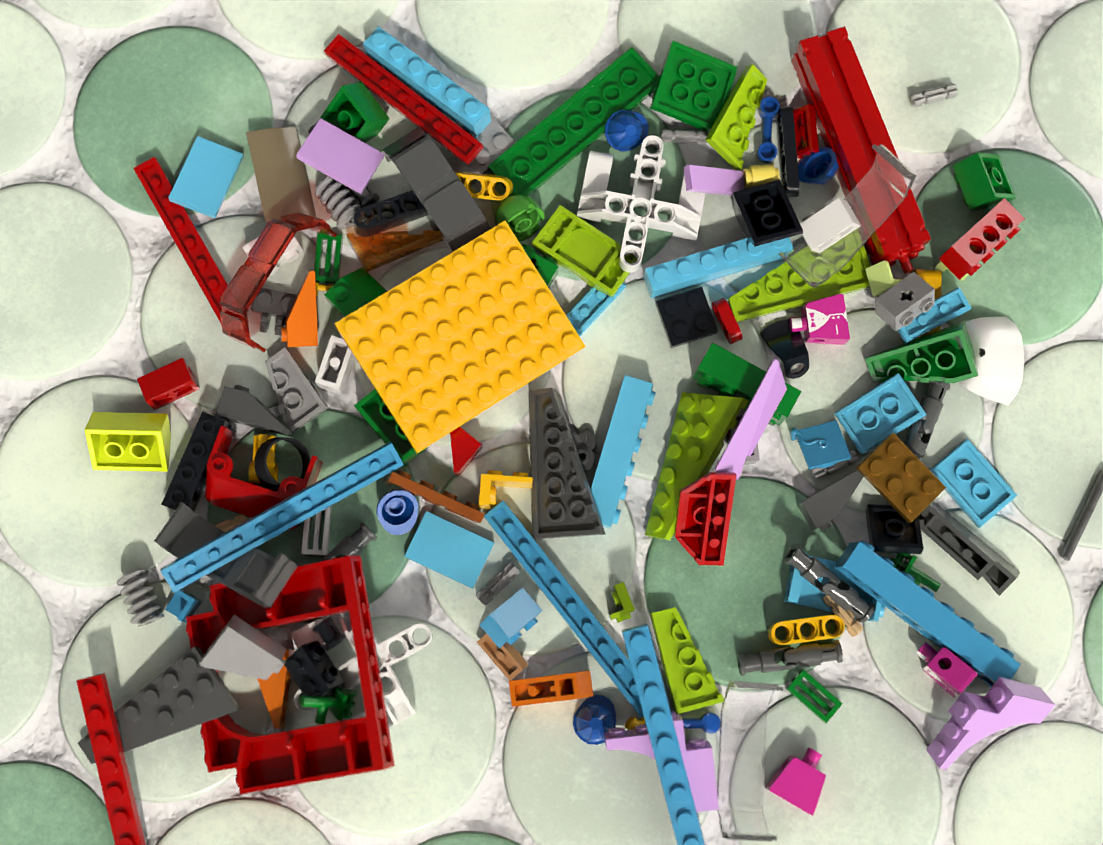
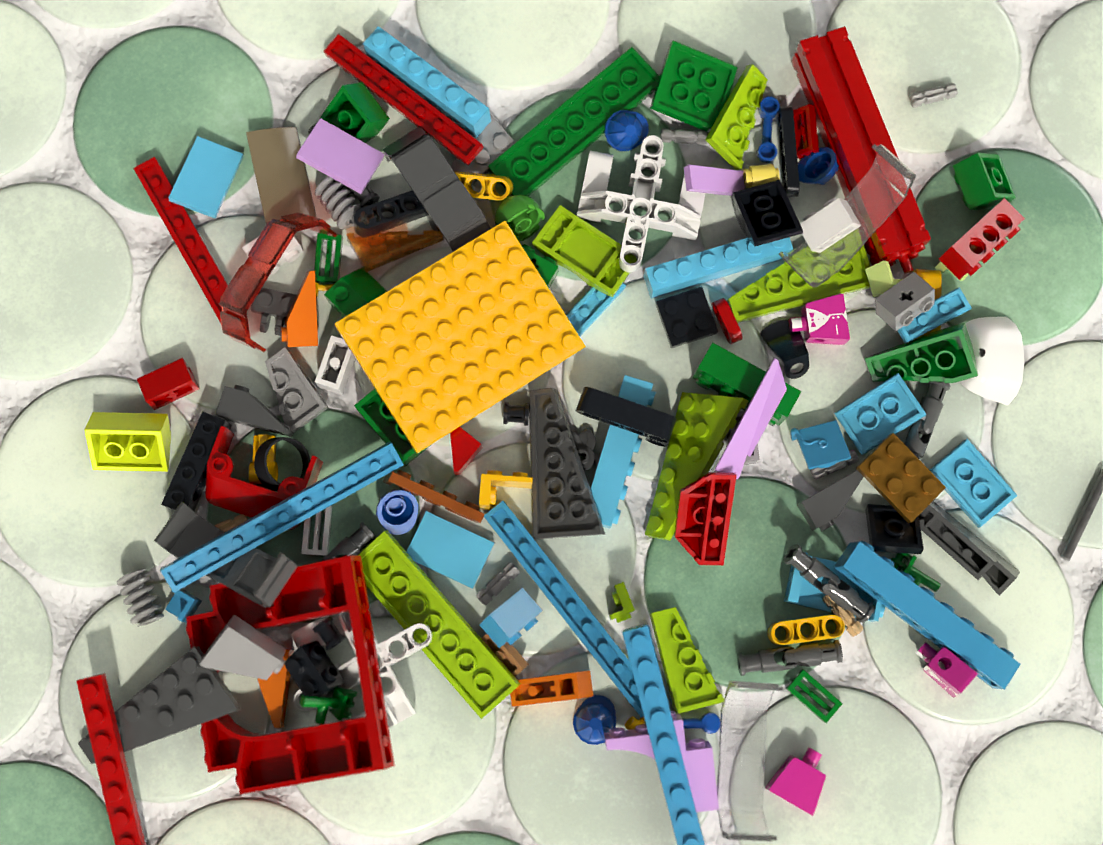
lavender arch [926,677,1055,770] -> none
none -> lime plate [358,530,520,719]
none -> black bush [503,402,530,426]
none -> black beam [575,387,677,447]

